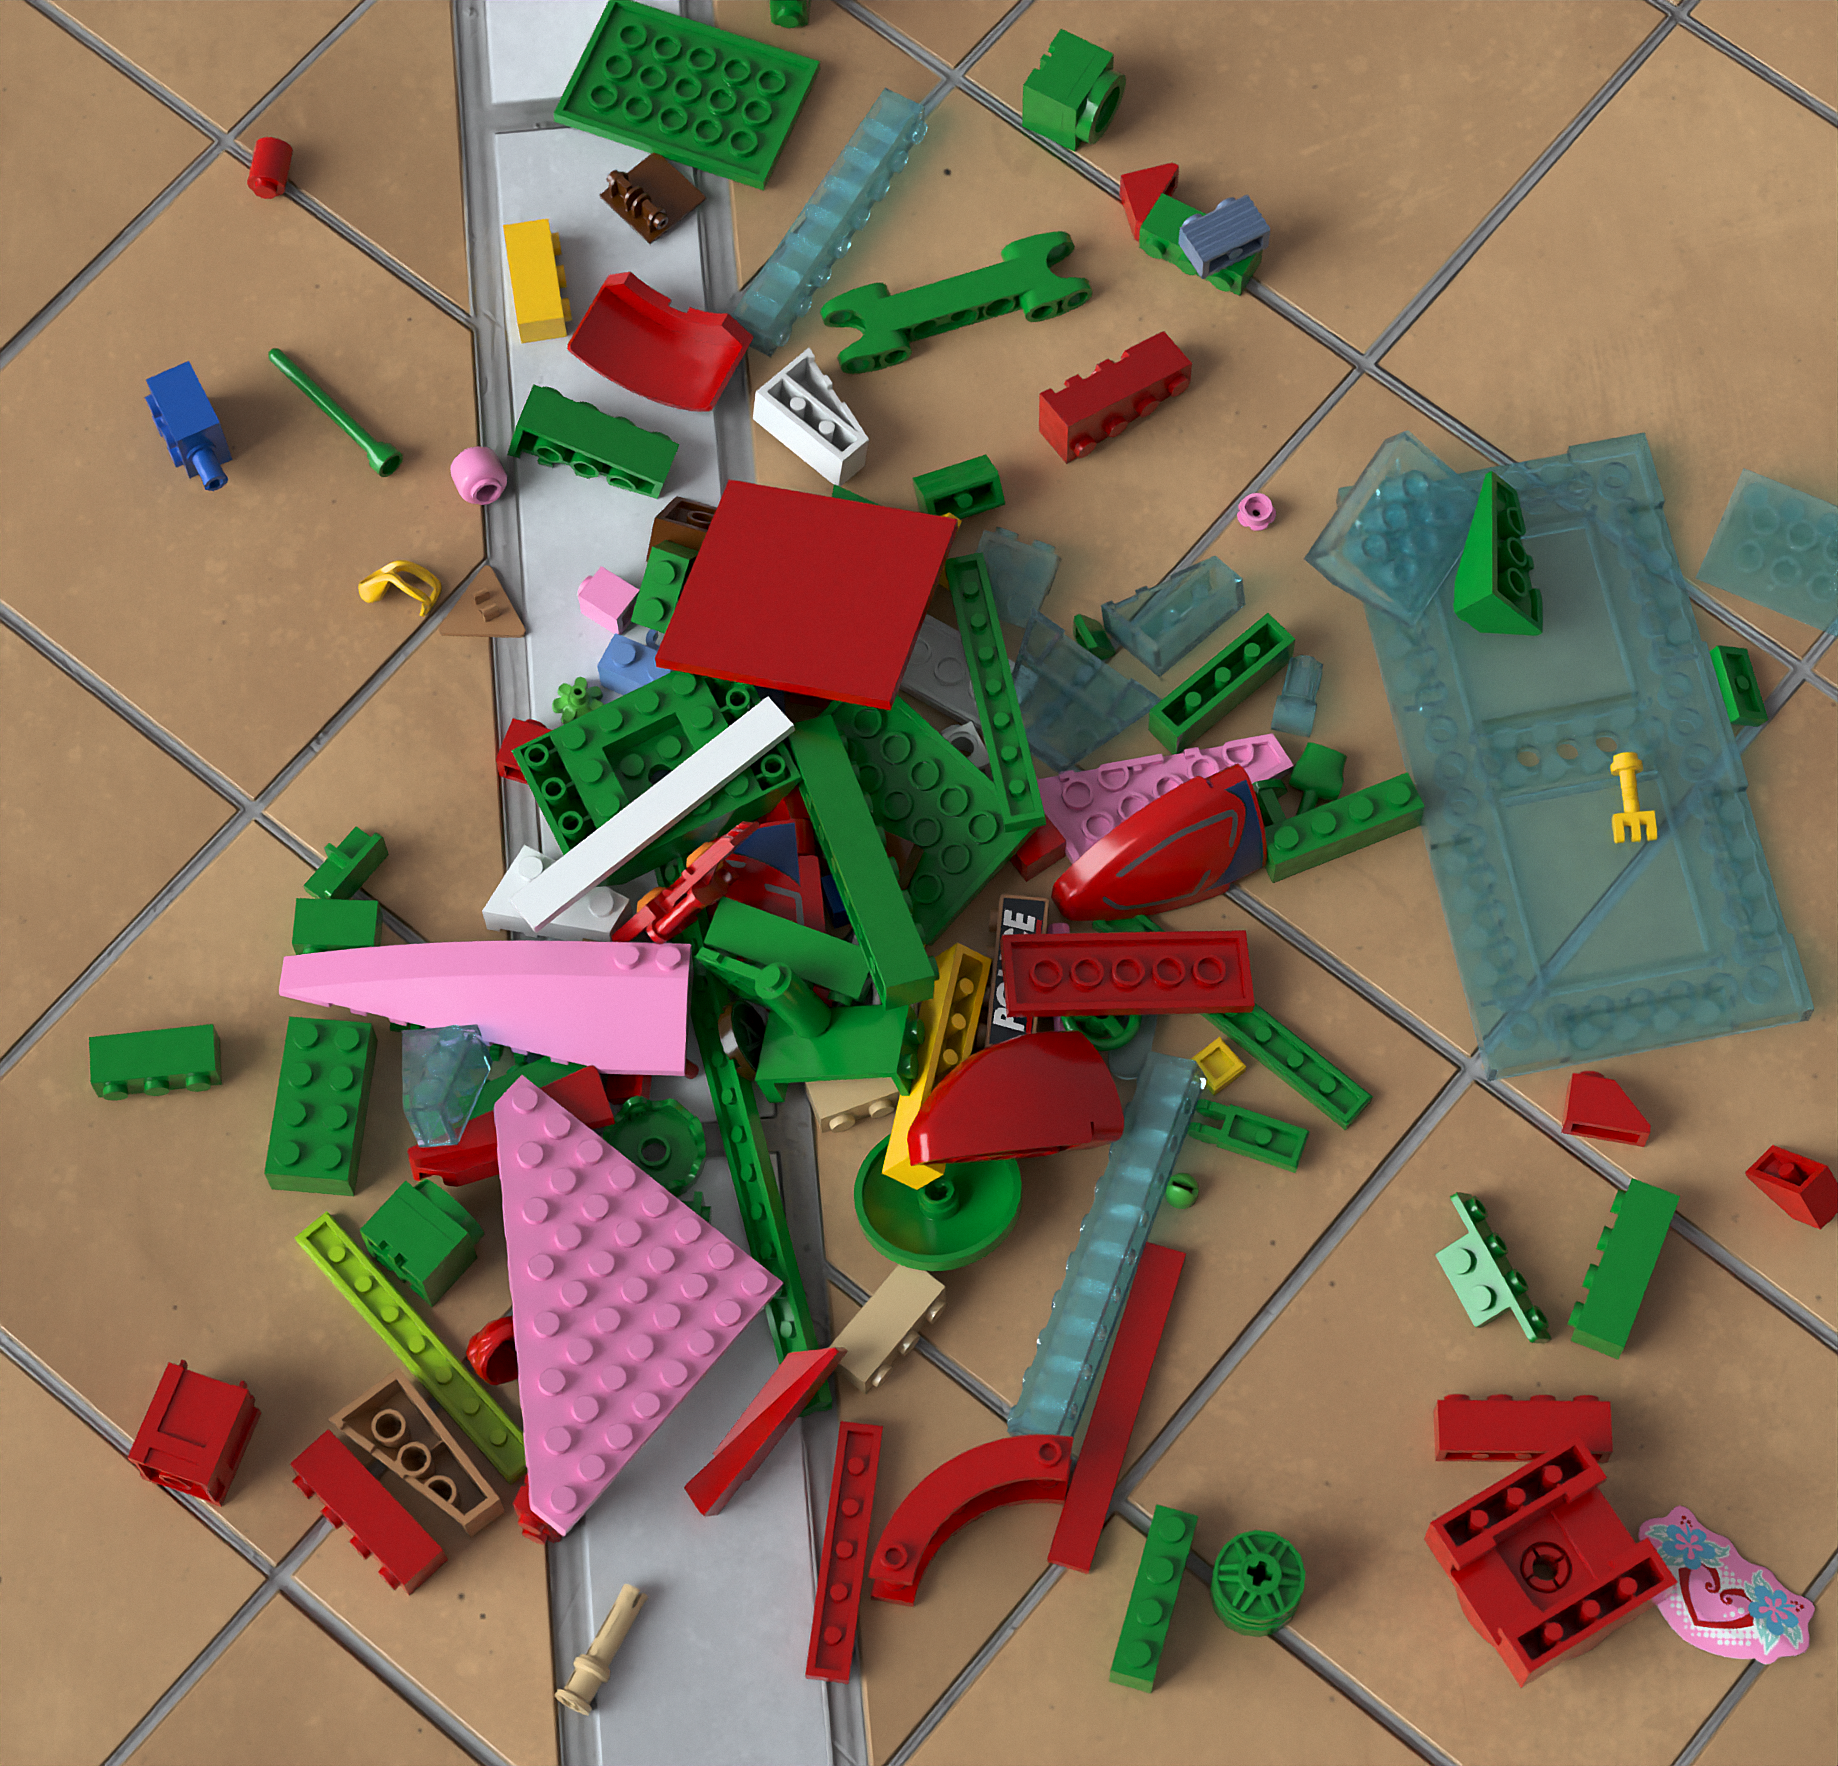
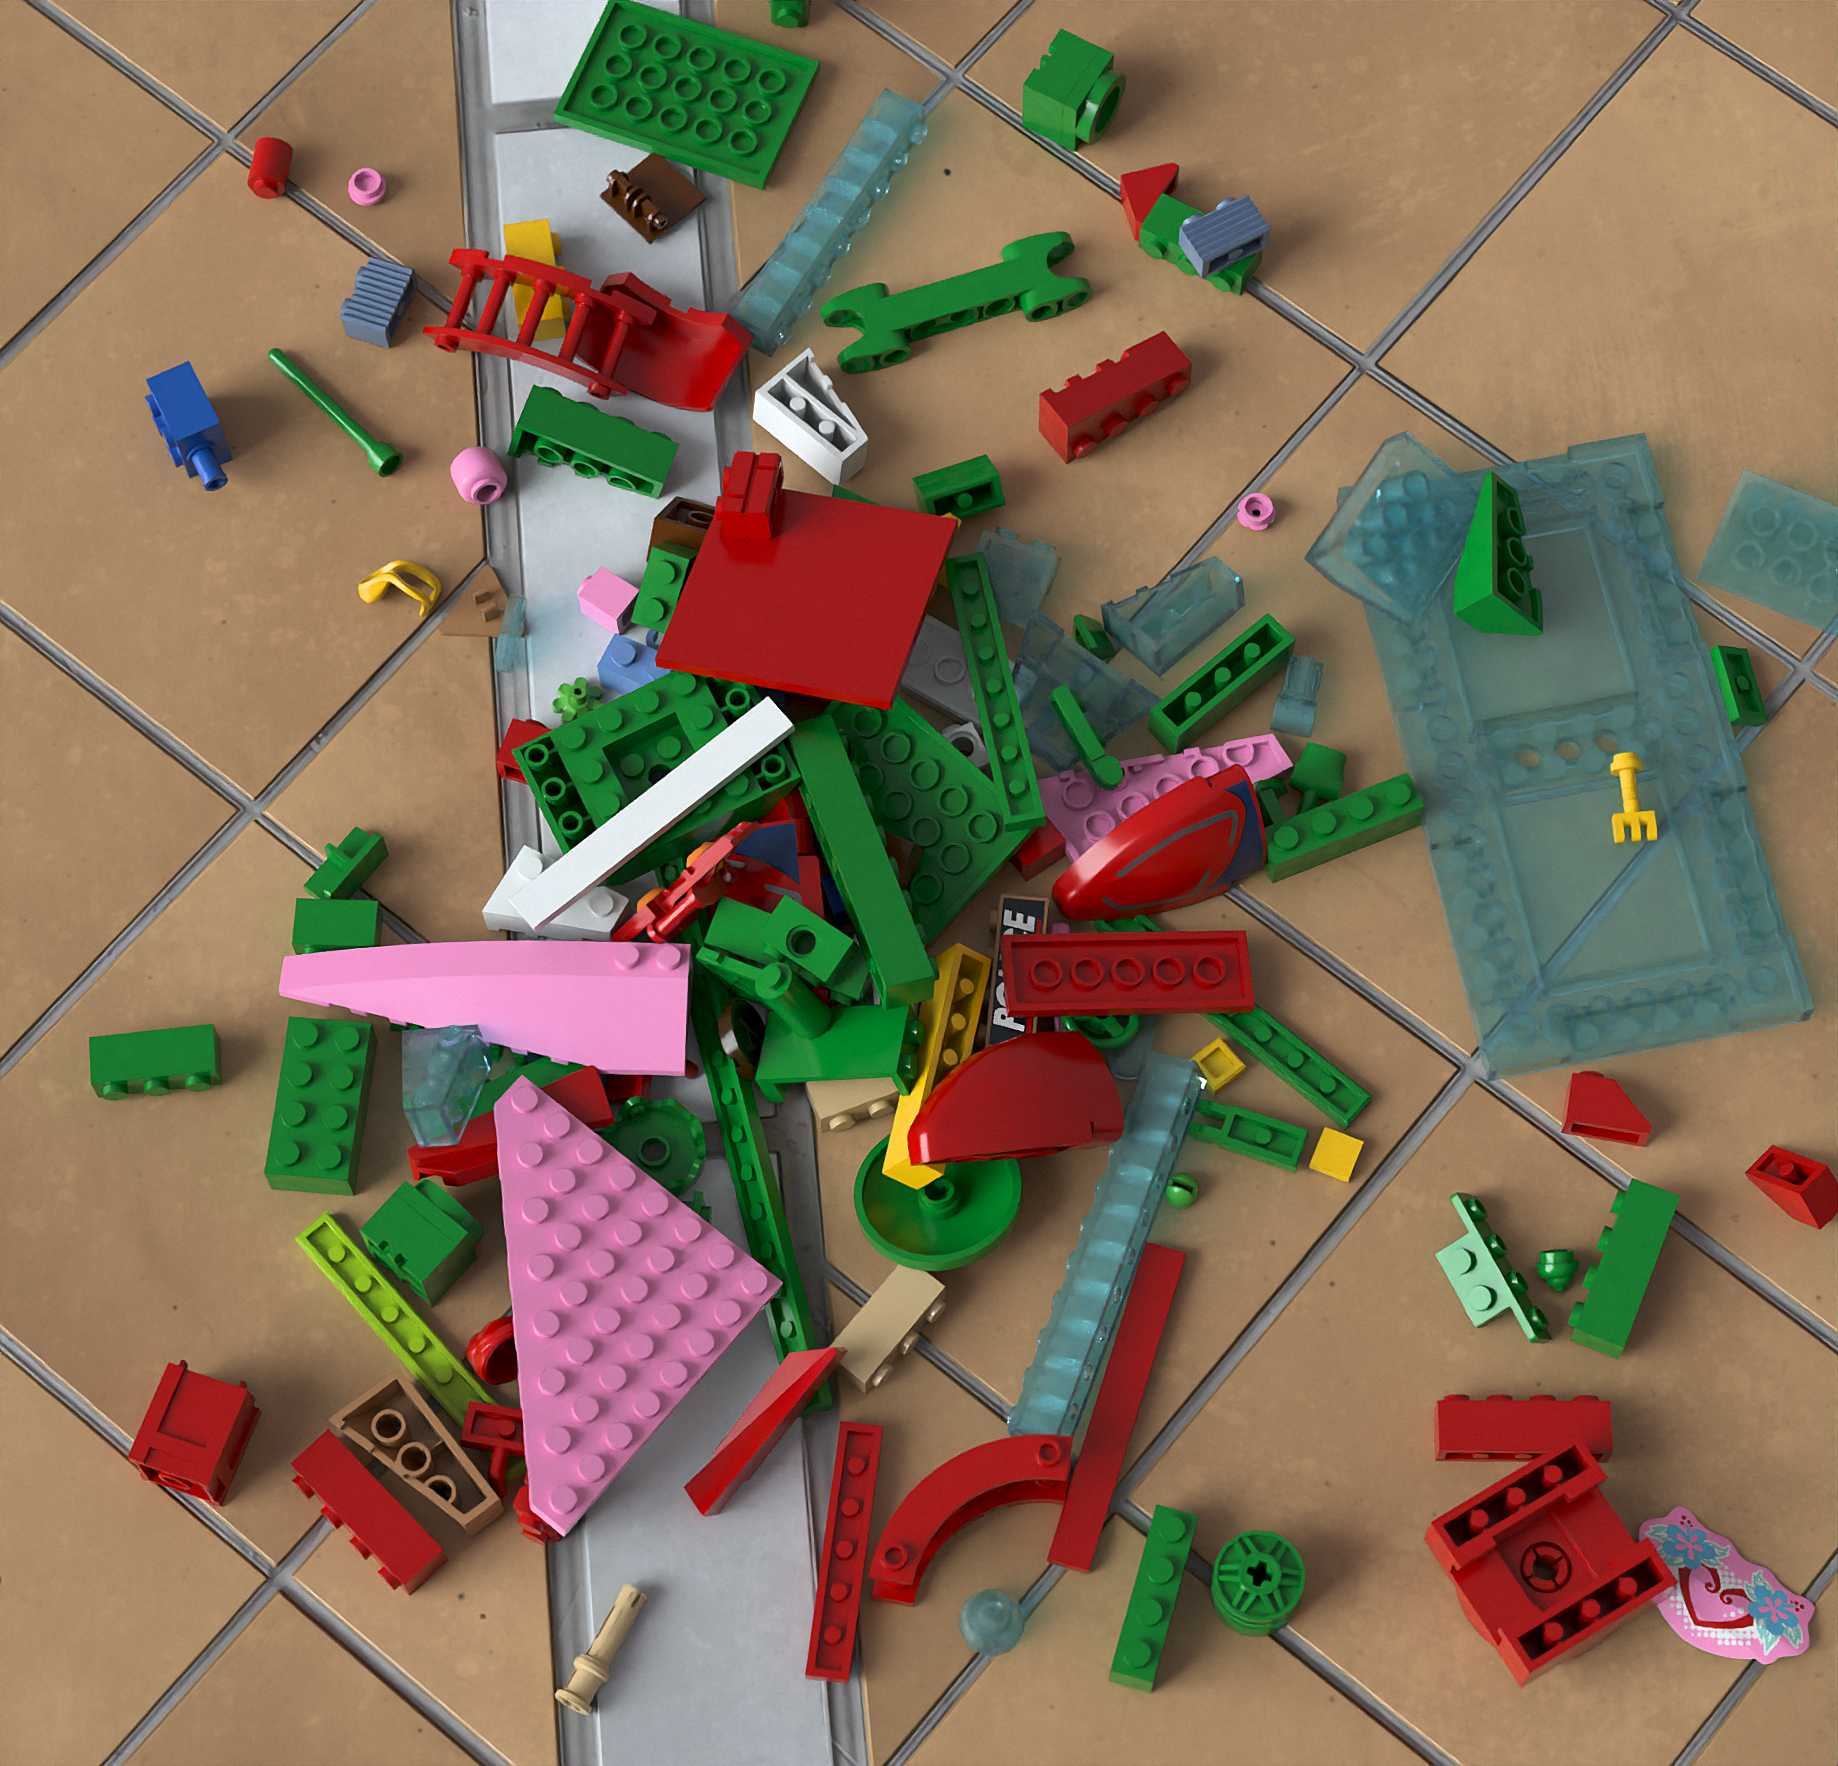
none -> sand blue brick [340,256,418,349]
none -> bright pink plate [348,168,387,206]
none -> red fence [422,249,657,400]
none -> red plate [460,1401,526,1499]
none -> clear light blue tile [494,593,527,673]
none -> red brick [715,451,784,540]
none -> green brick [757,894,859,988]
none -> clear light blue helmet [959,1589,1025,1656]
none -> green hinge [1047,683,1124,792]
none -> yellow tile [1309,1127,1364,1183]
none -> green plate [1536,1249,1579,1293]

